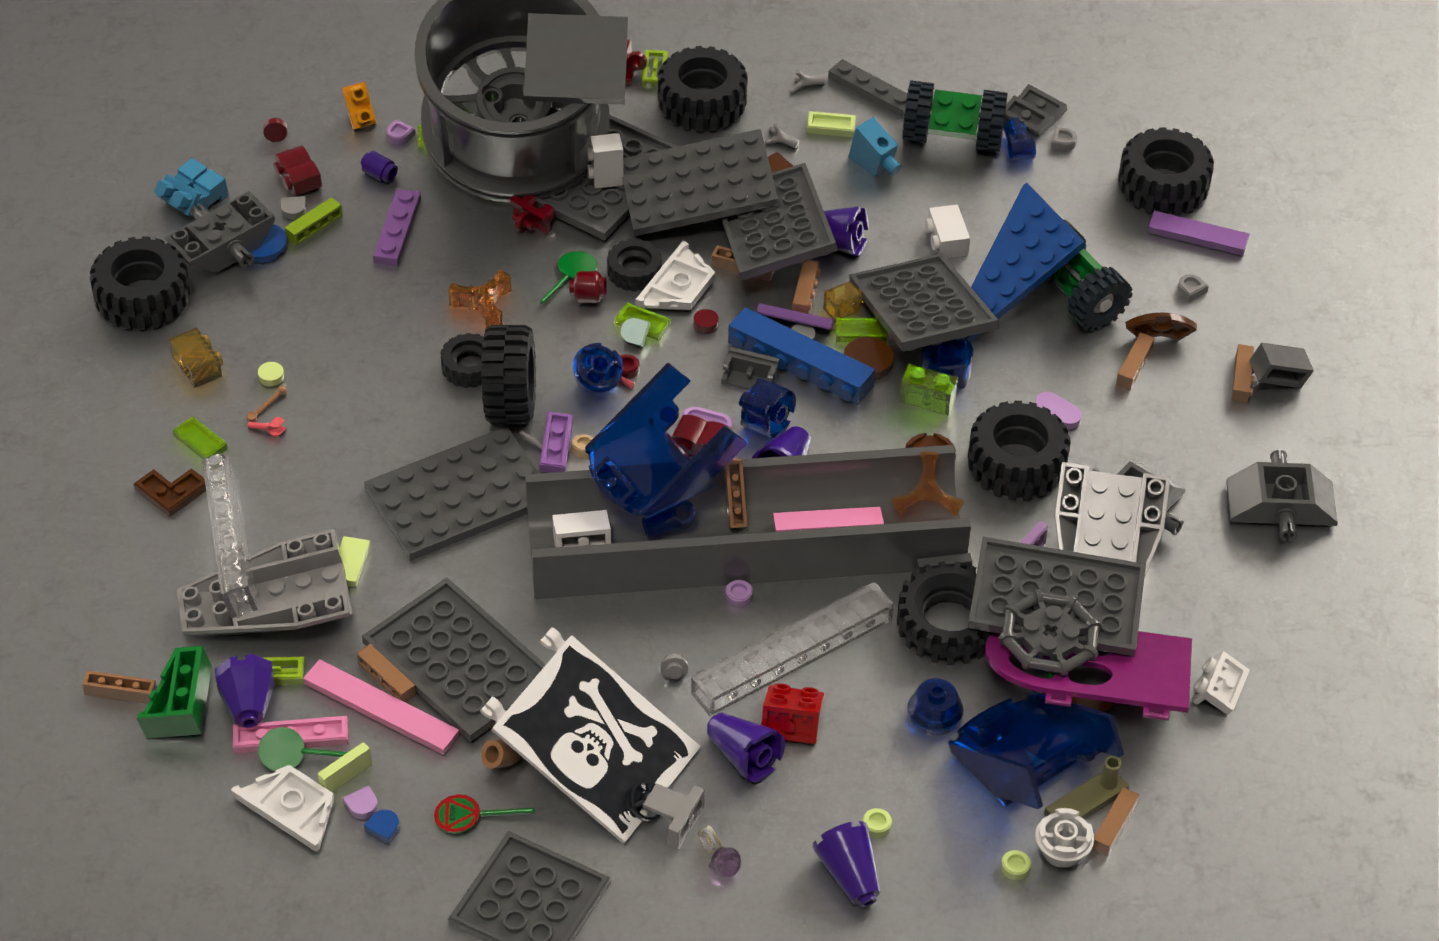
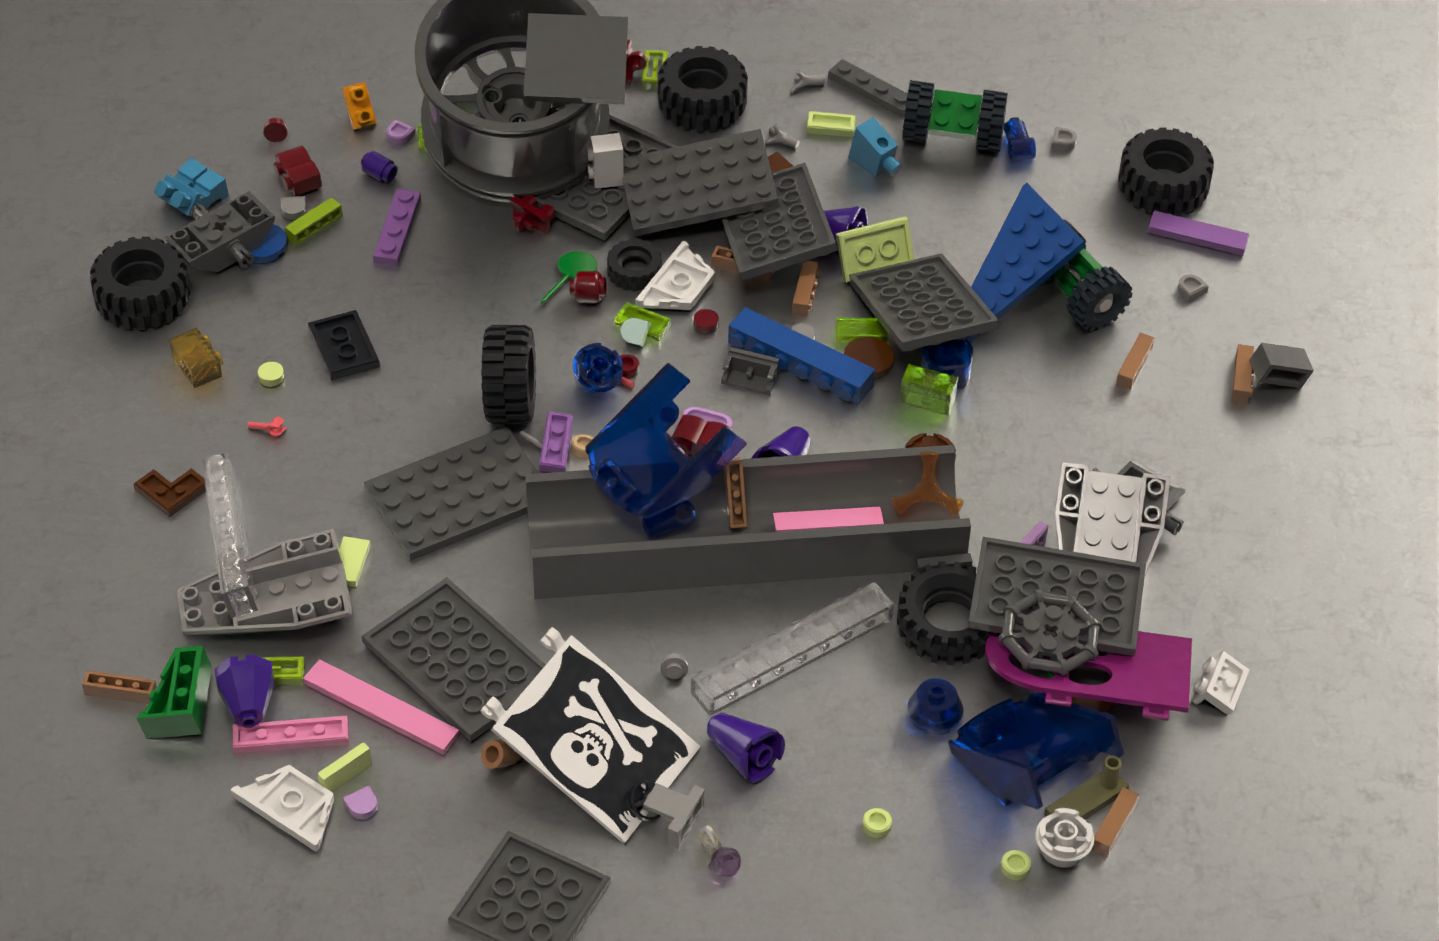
clear neon green tile [173,416,228,463] -> none
medium nougat hinge [246,385,287,422] -> none
green piece [258,727,348,771] -> none
medium nougat piece [357,644,416,703] -> none
blue tile [364,810,399,844] -> none
piece [434,794,535,834] -> none
black tyre [441,333,484,388] -> none
clear orange piece [448,270,512,328] -> none
white brick [552,510,611,548] -> none
lavender tile [725,580,753,607] -> none
clear blue brick [739,378,796,438] -> none
medium lavender tile [757,303,836,329] -> none
red bracket [761,683,824,744] -> none
dark purple cone [813,821,880,907] -> none
clear yellow brick [823,281,864,325] -> none
white brick [925,204,970,259] -> none
black tyre [968,400,1071,500] -> none
dark grey slope [1005,84,1067,135] -> none
lavender tile [1035,392,1082,430] -> none
reddish brown tile [1125,312,1197,342] -> none
dark grey slope [1226,450,1338,541] -> none
none -> black tile [308,310,380,381]
none -> yellowish green tile [836,216,914,283]

